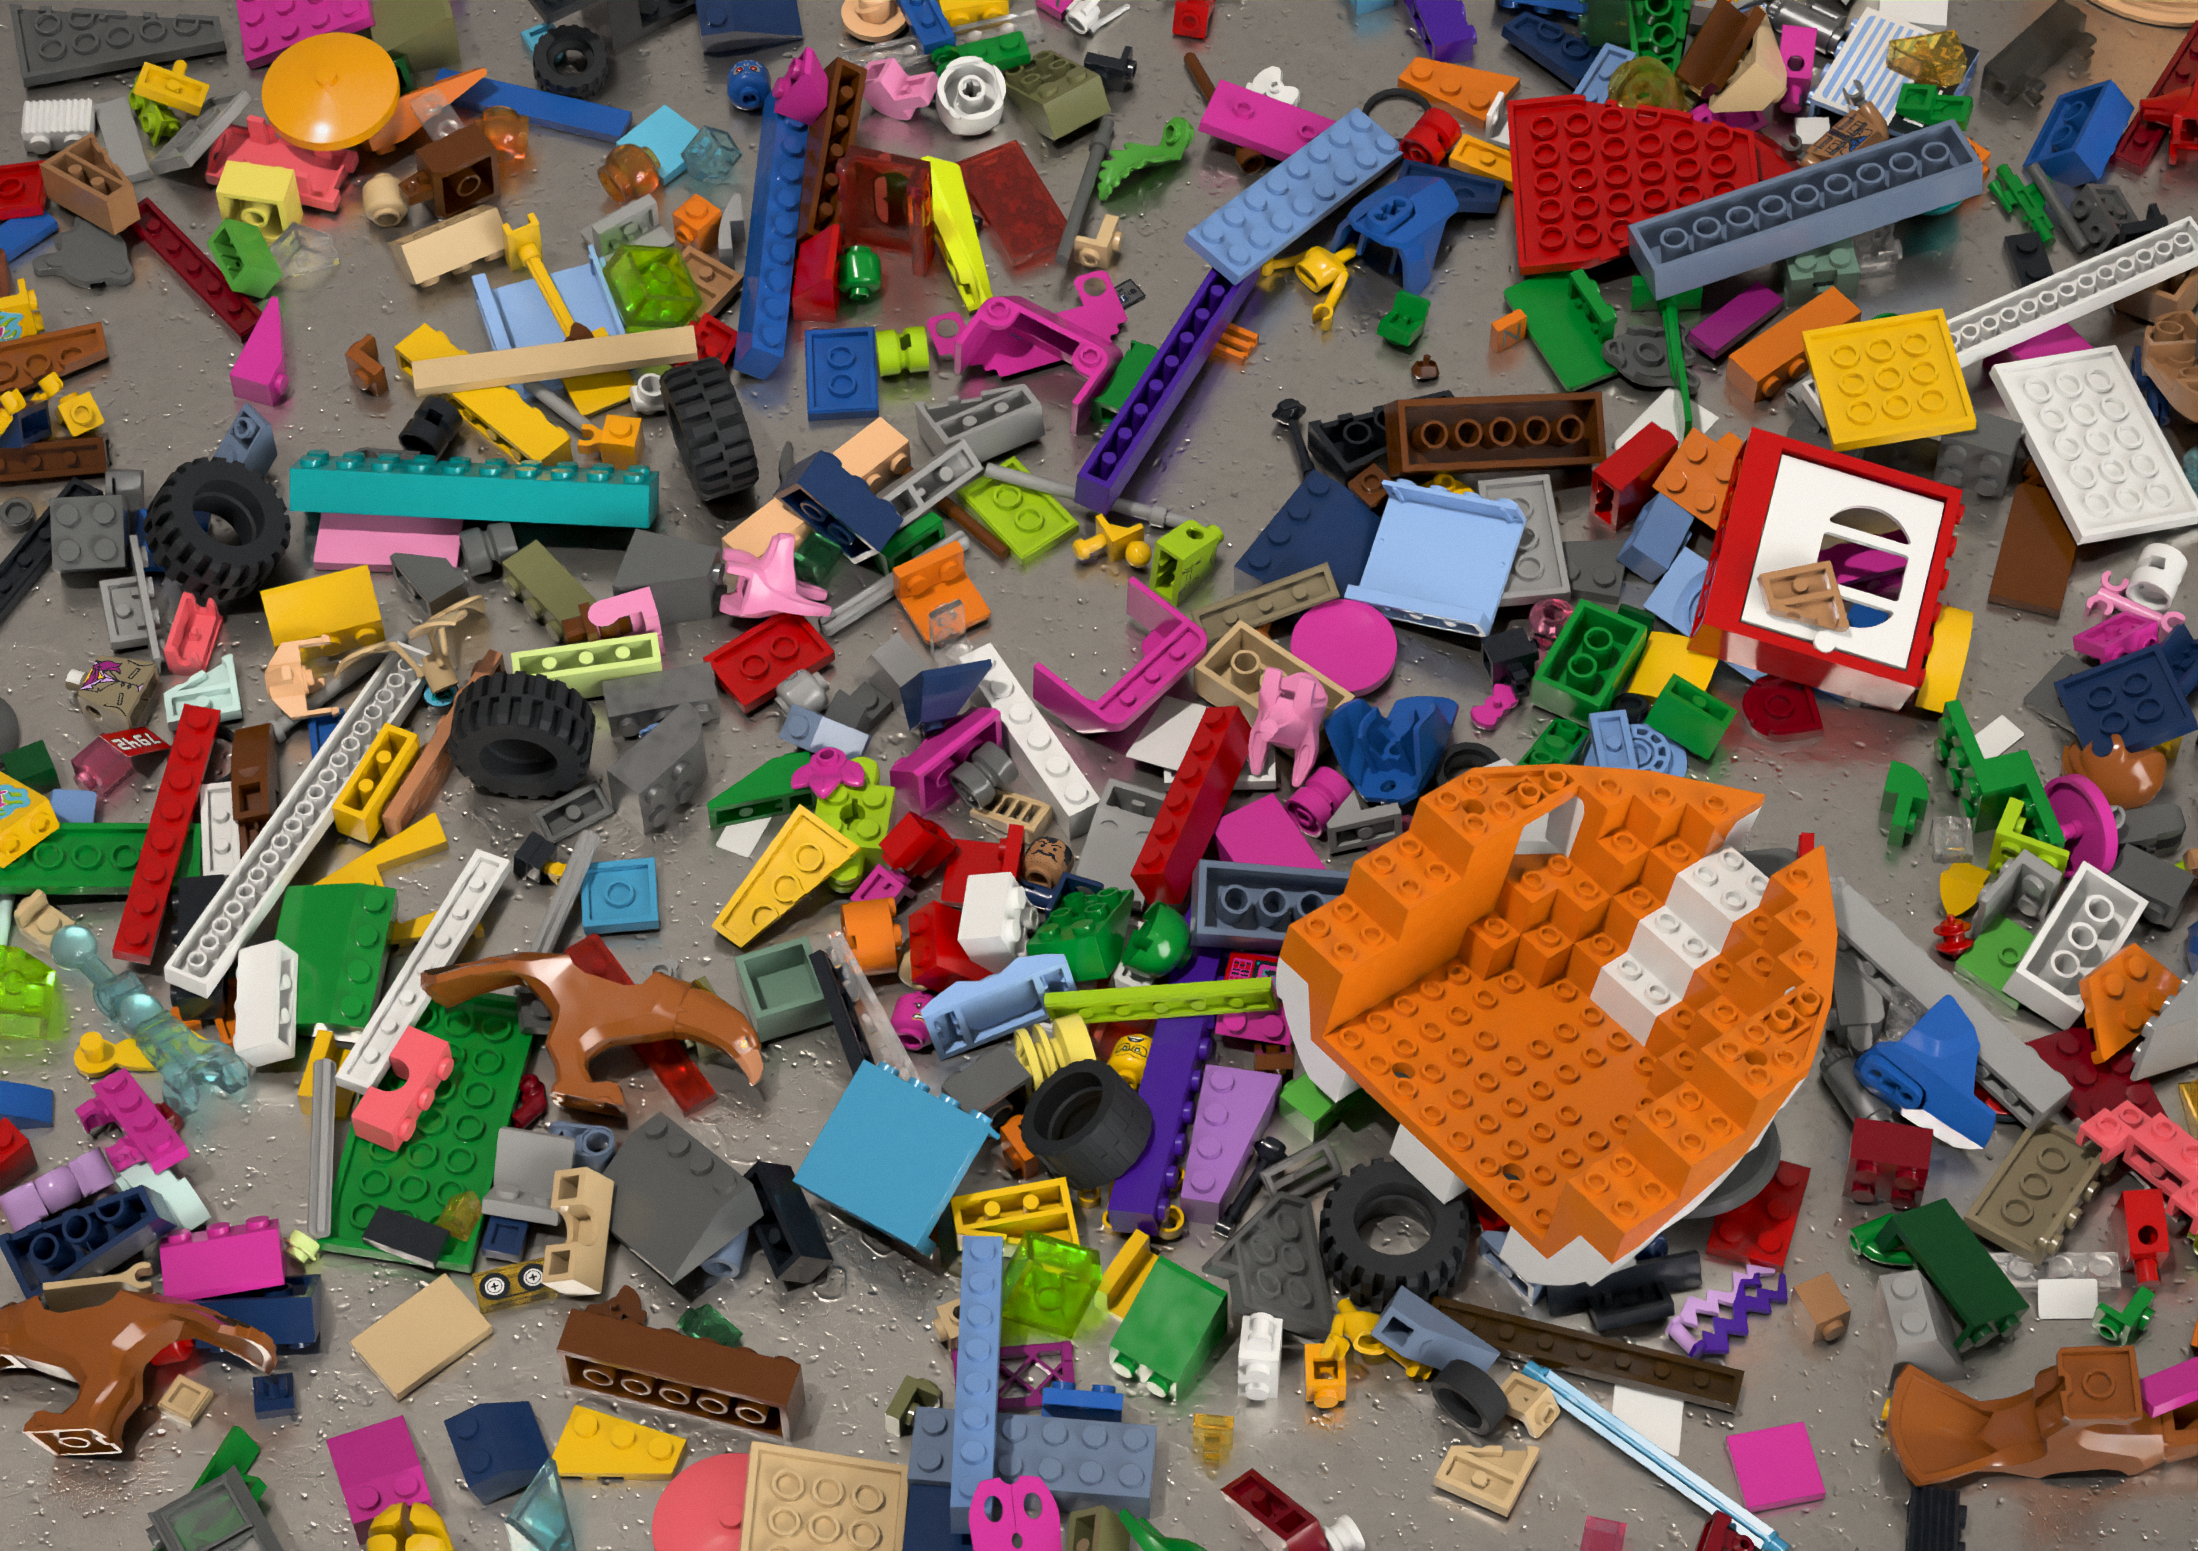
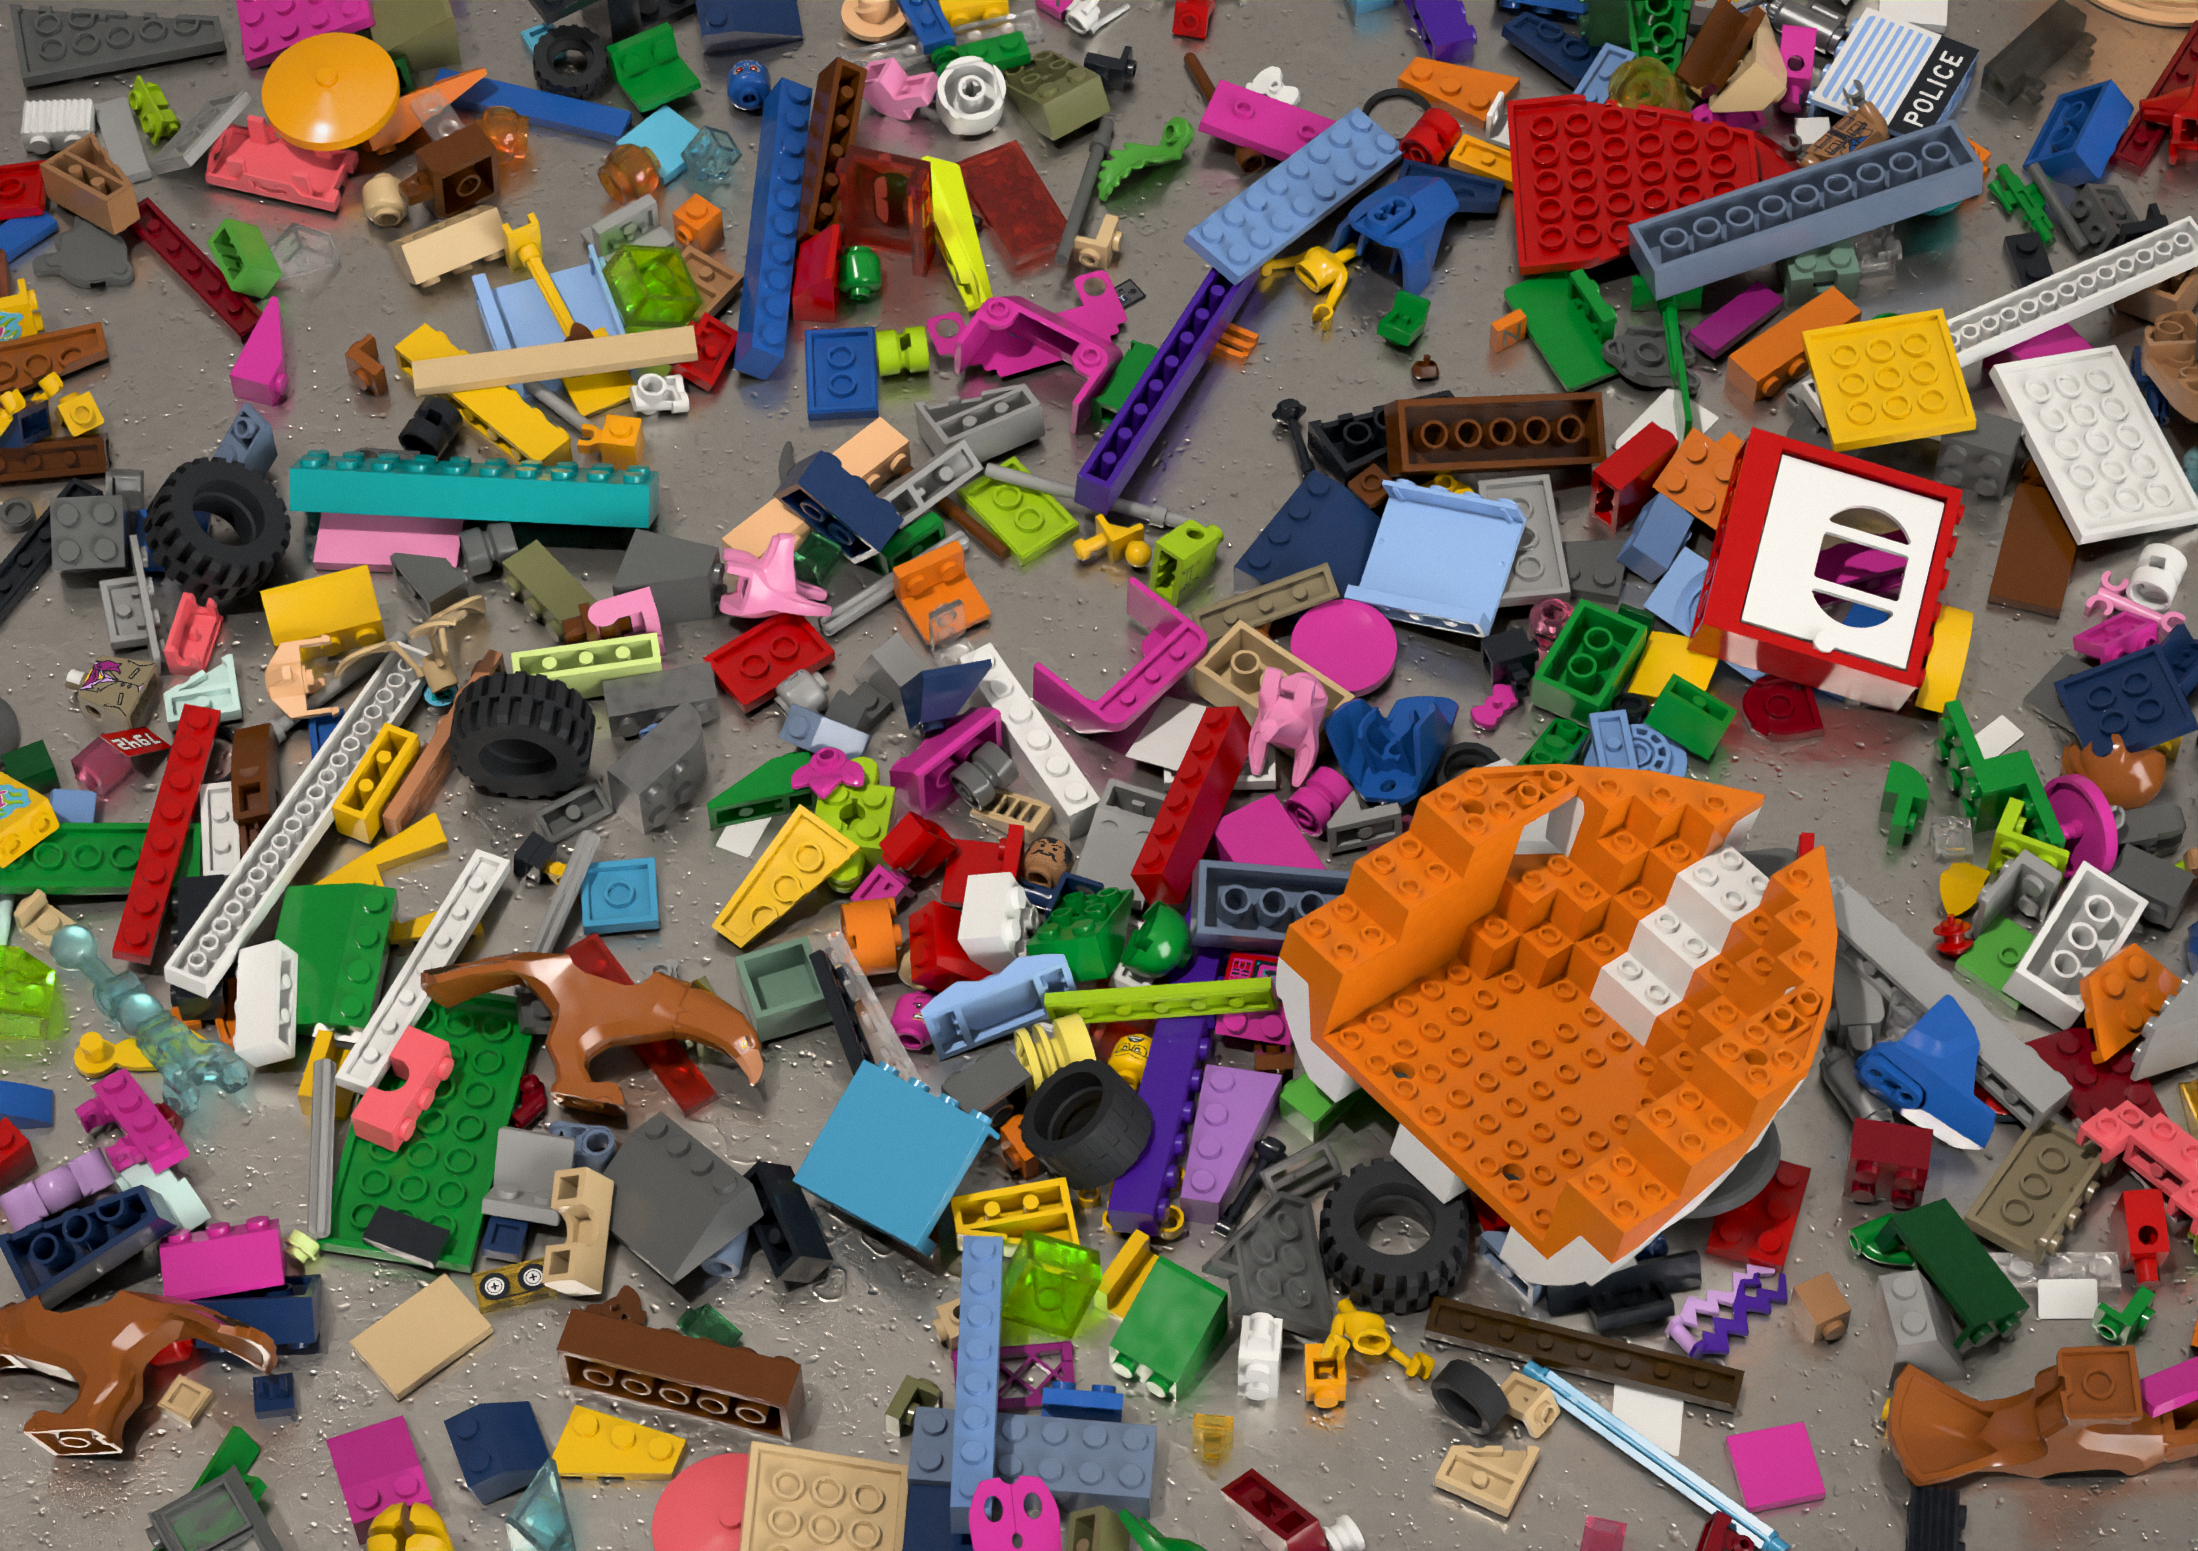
tan flag [43,1262,161,1313] -> none
yellow plate [133,60,210,117] -> none
light yellow brick [216,160,303,246] -> none
clear yellow slope [435,1190,482,1242] -> none
black tyre [659,356,759,501] -> none
light grey slope [718,193,746,270] -> none
dark pink slope [772,47,829,126] -> none
sand blue slope [1370,1285,1501,1373] -> none
medium nougat wing [1757,560,1850,632] -> none
clear yellow slope [1886,30,1967,87] -> none
green slope [1895,83,1974,131] -> none
none -> green bracket [606,22,701,112]

